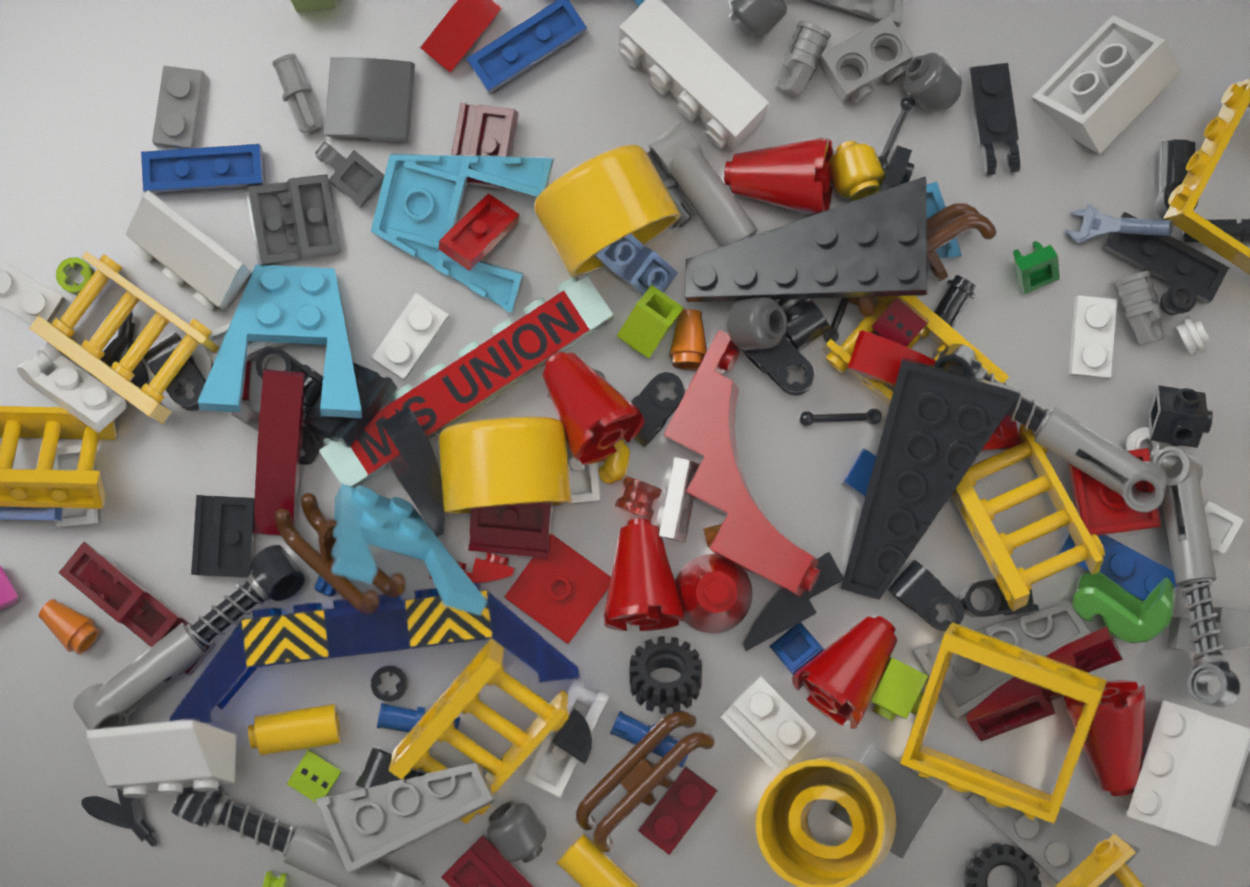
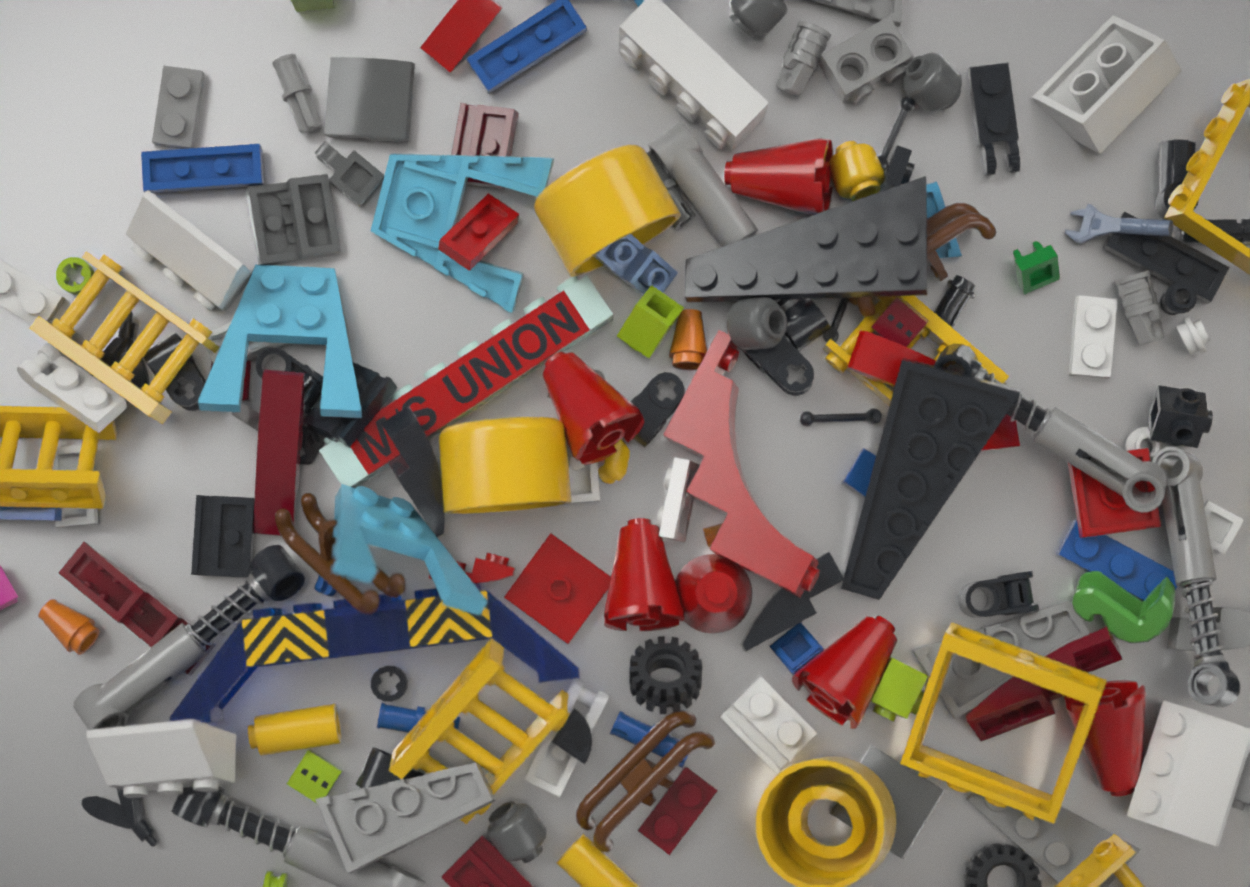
white plate [371,293,449,381] -> none
dark red plate [468,502,553,558] -> none
clear red wheel [615,476,662,520] -> none
black piece [888,560,964,631] -> none
yellow fence [951,424,1105,612] -> none

